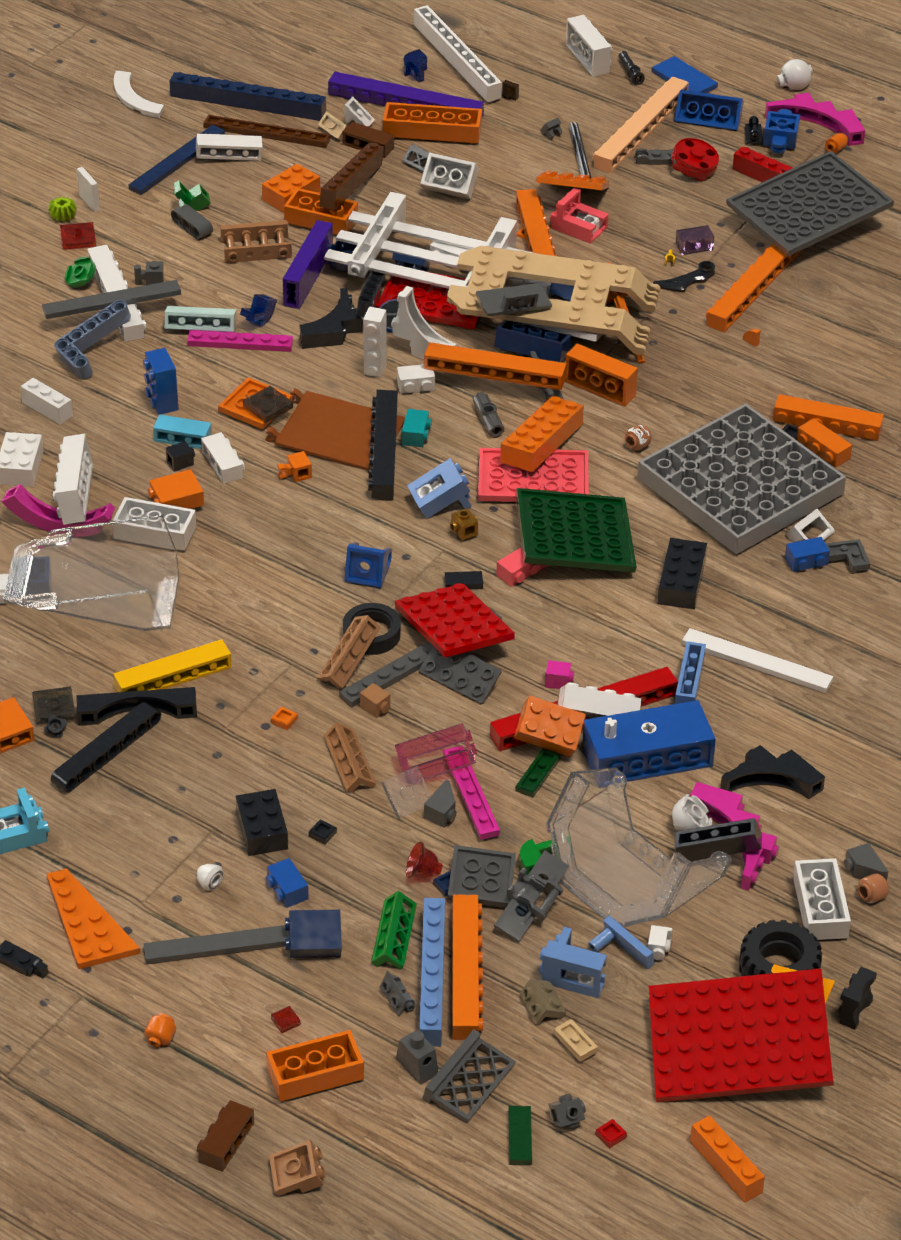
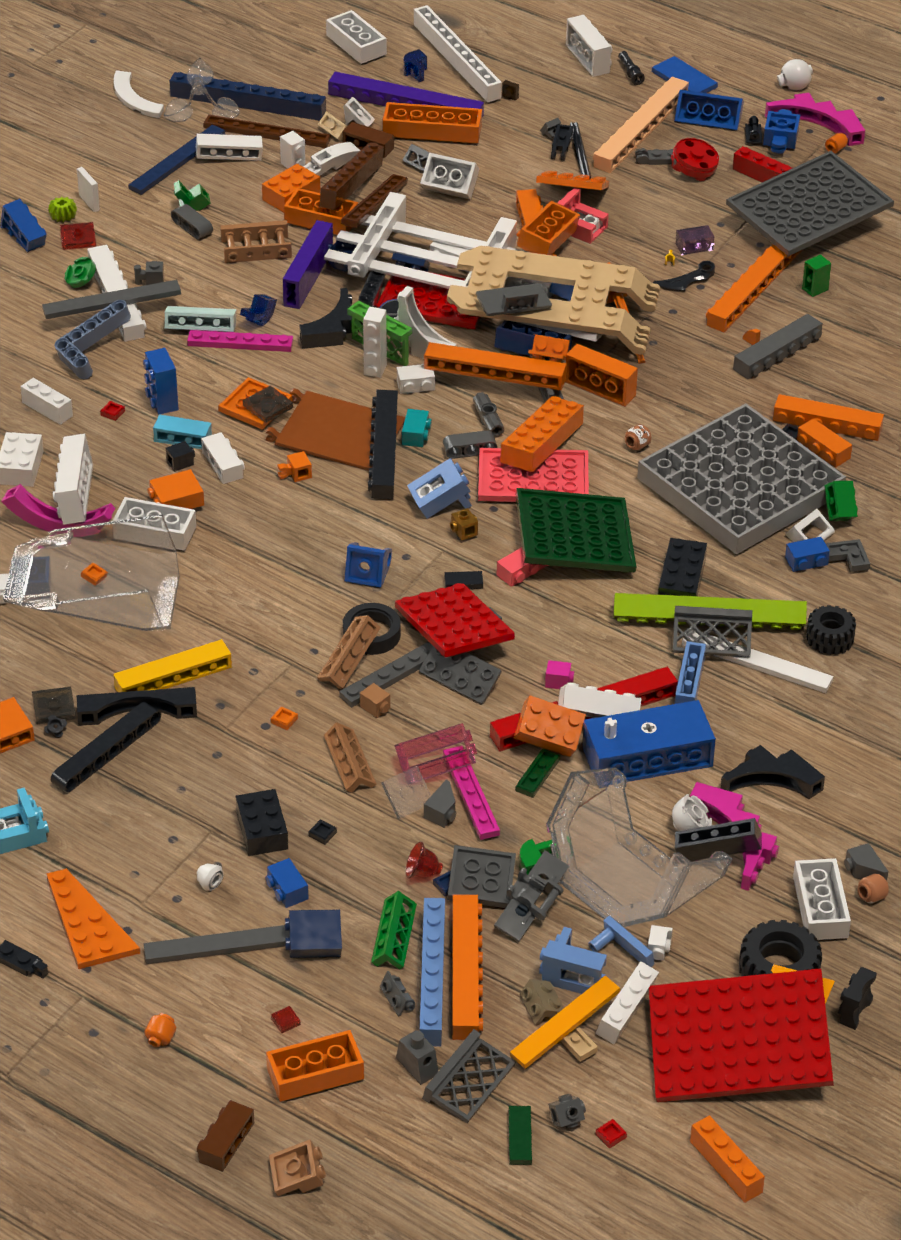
none -> blue wedge [0,199,47,252]
none -> orange tile [81,563,108,586]
none -> red tile [100,401,125,421]
none -> clear plant [164,58,240,122]
none -> white brick [280,131,305,169]
none -> white slope [303,142,360,176]
none -> white brick [326,10,387,64]
none -> reddish brown tile [341,174,408,228]
none -> bright green fence [347,301,412,366]
none -> dark grey beam [443,430,497,459]
none -> light orange tile [510,976,620,1069]
none -> orange brick [517,201,580,255]
none -> orange bracket [528,334,570,363]
none -> black hinge [551,124,574,161]
none -> white brick [595,961,659,1044]
none -> lime brick [613,593,807,630]
none -> dark grey fence [673,606,753,657]
none -> dark grey brick [733,314,823,379]
none -> green brick [802,254,831,297]
none -> black tyre [806,605,856,655]
none -> green brick [825,481,858,521]

